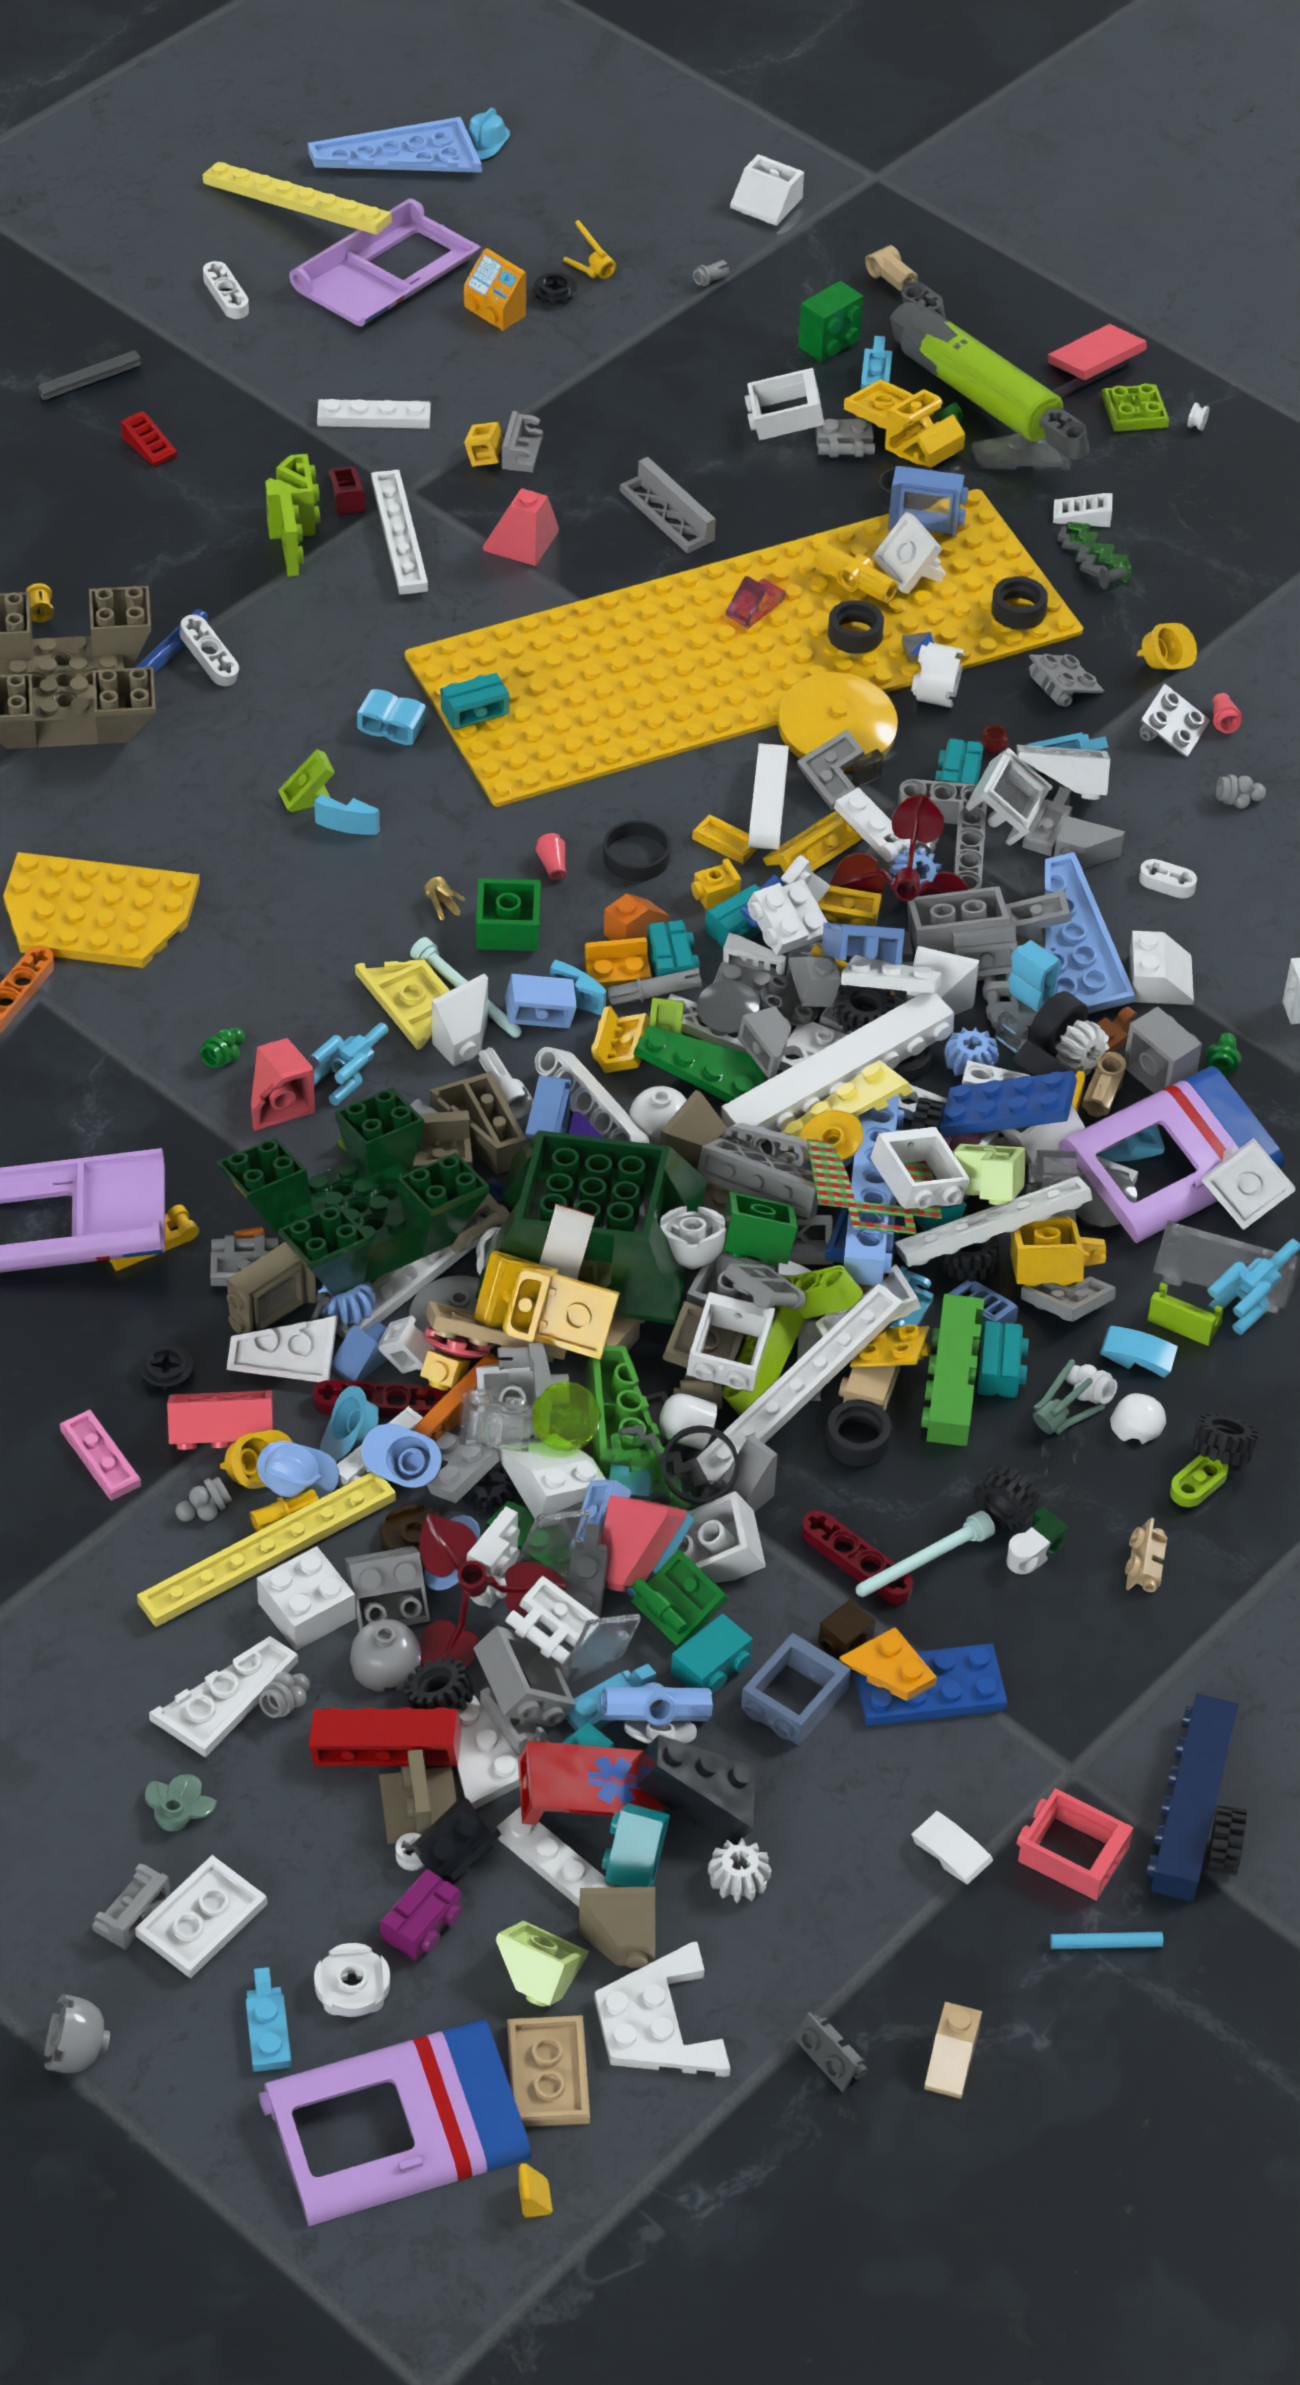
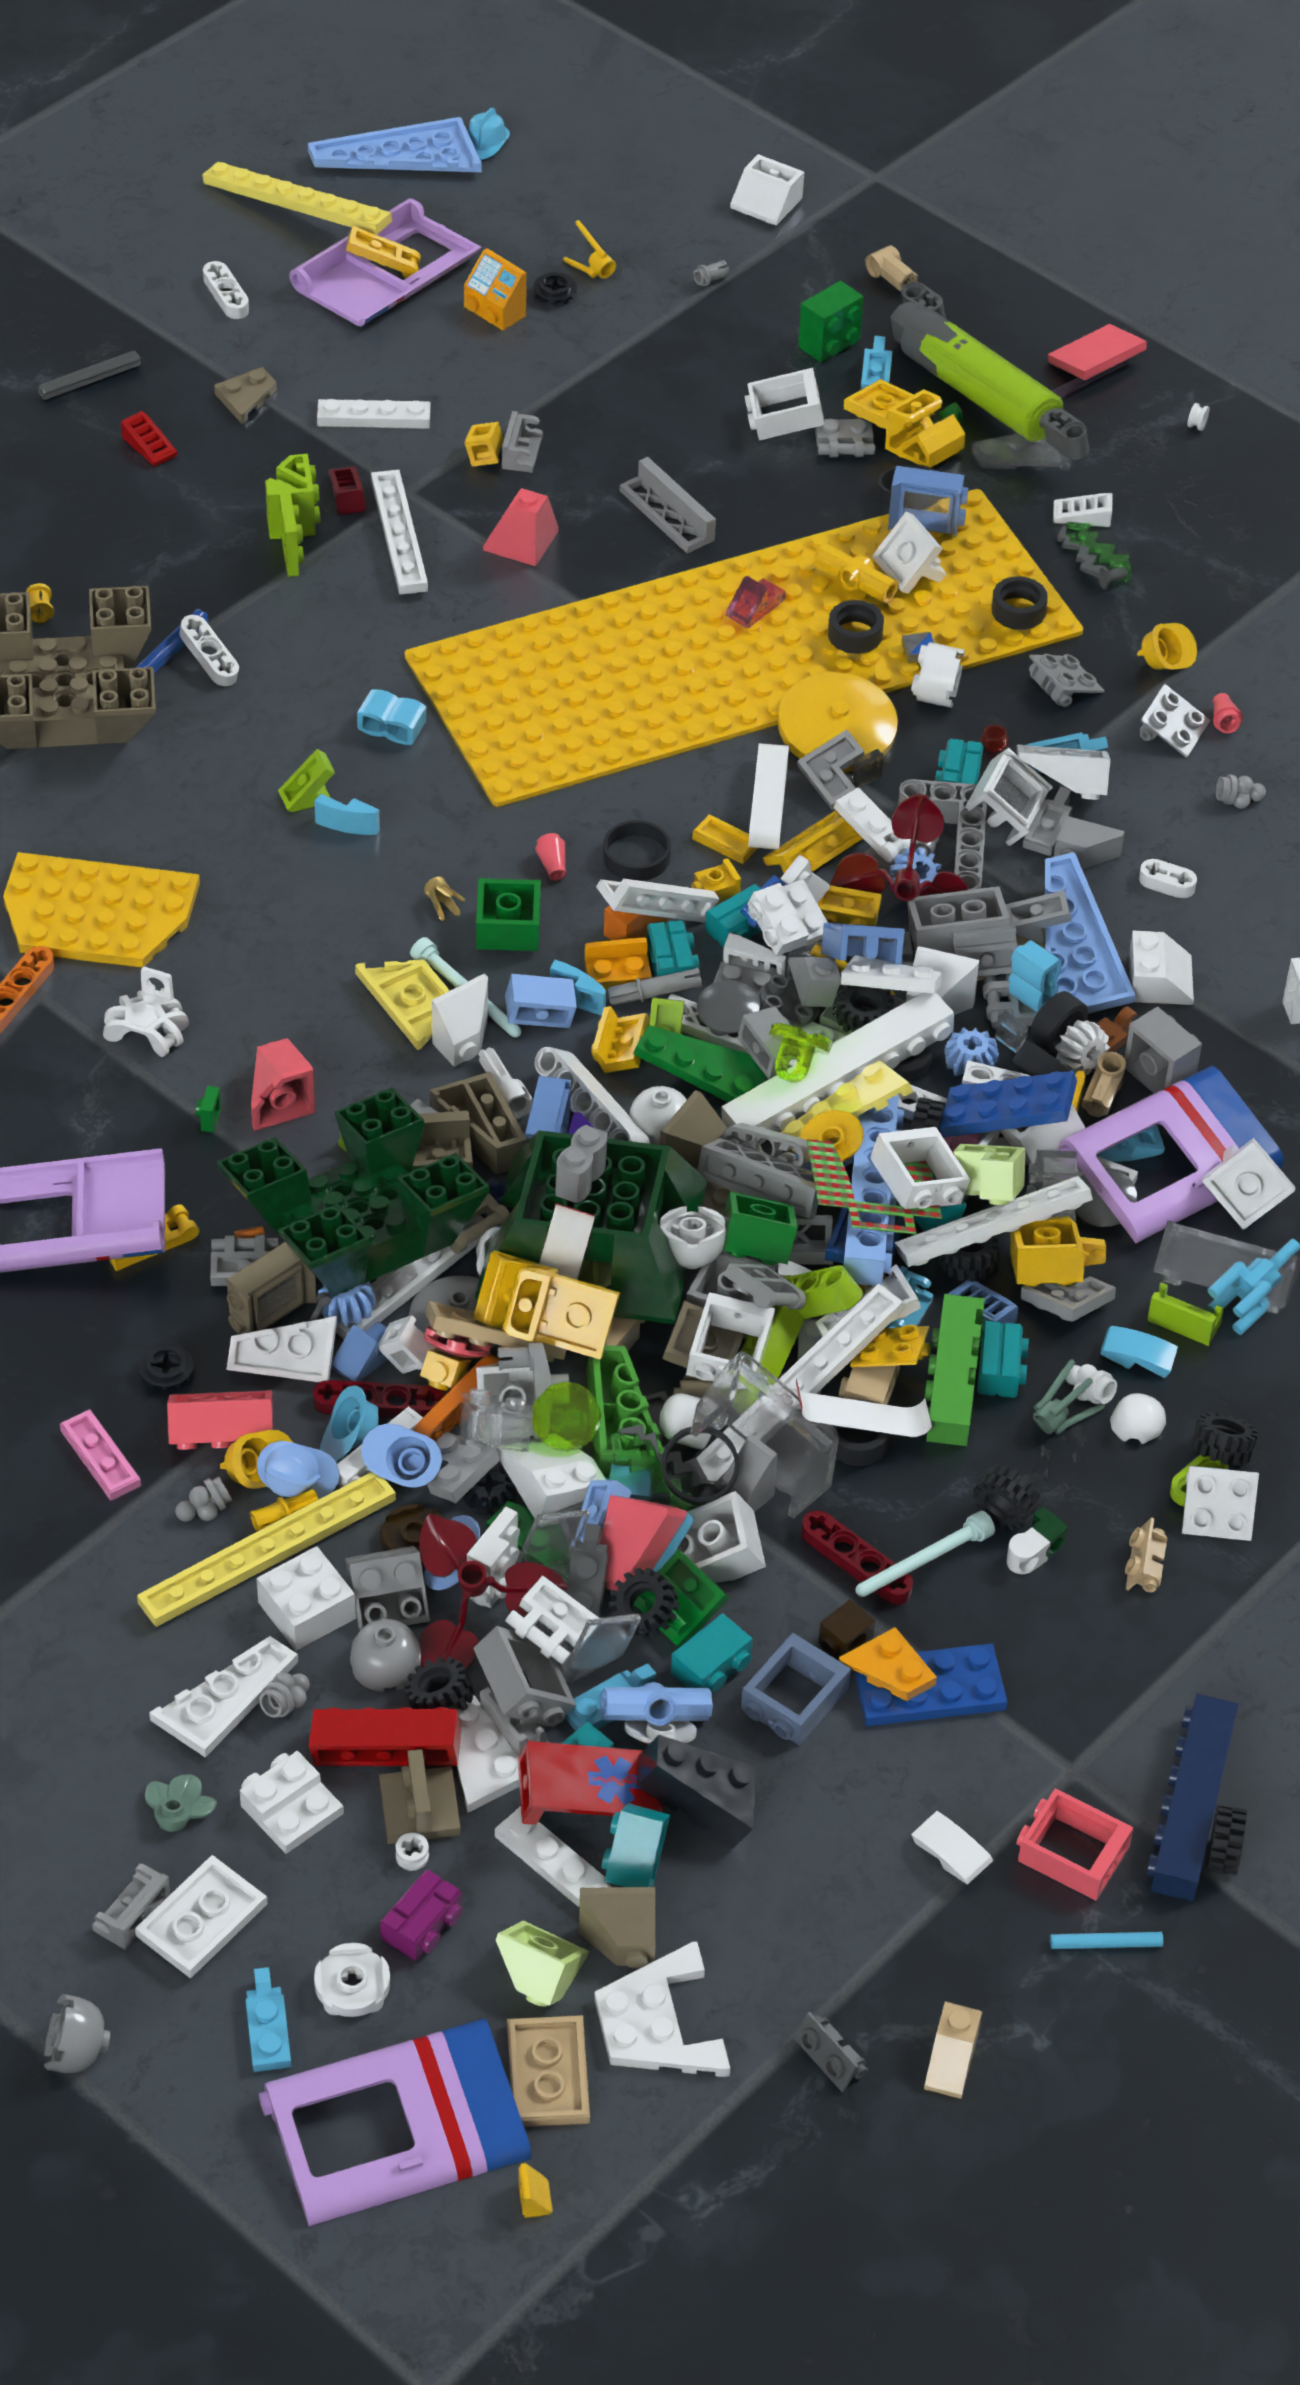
green piece [200,1027,245,1068] -> none
medium azure plant [308,1023,389,1106] -> none
black bracket [411,1798,501,1882] -> none
teal brick [440,672,510,730] -> none
white gear [708,1838,771,1904] -> none
lime tile [1101,383,1169,432] -> none
green piece [1206,1032,1241,1076] -> none
none -> white piece [103,967,189,1057]
none -> green plate [196,1086,221,1133]
none -> dark tan wing [214,367,277,424]
none -> white plate [240,1750,344,1854]
none -> yellow plate [346,226,421,278]
none -> light grey brick [555,1125,608,1203]
none -> white fence [596,879,719,923]
none -> black tyre [609,1568,680,1638]
none -> clear windscreen [690,1352,839,1519]
none -> clear neon green tile [768,1023,833,1083]
none -> white sticker [796,1379,932,1437]
none -> white hinge [1182,1466,1259,1541]

